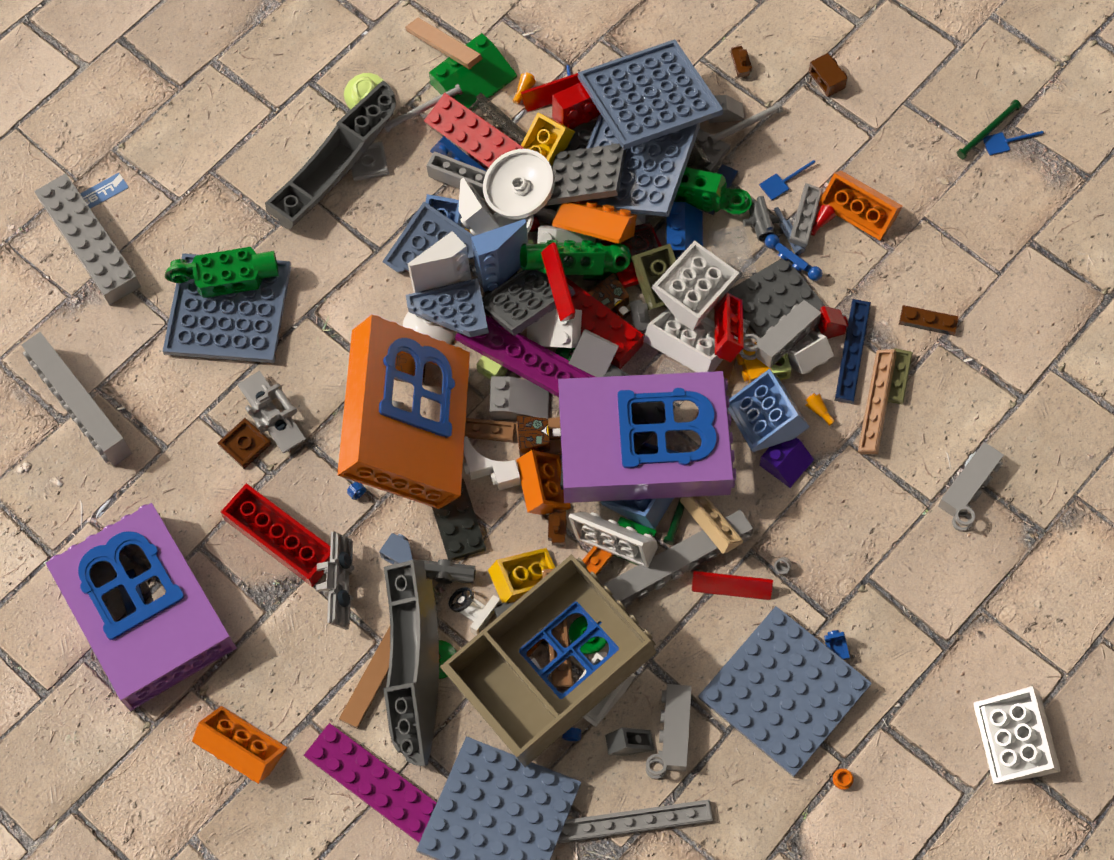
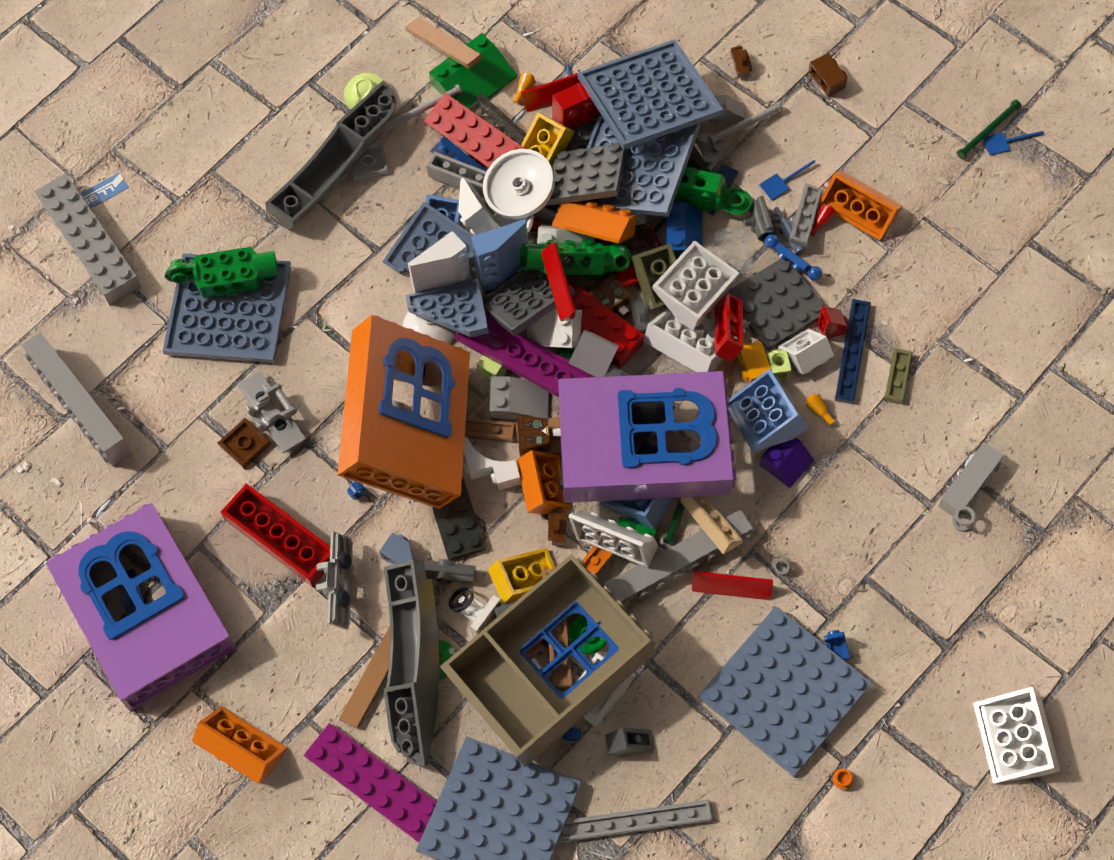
light grey hinge [646,684,692,779] -> none
light grey hinge [740,300,821,368] -> none
medium nougat tile [858,349,897,454] -> none
reddish brown plate [899,305,959,336] -> none

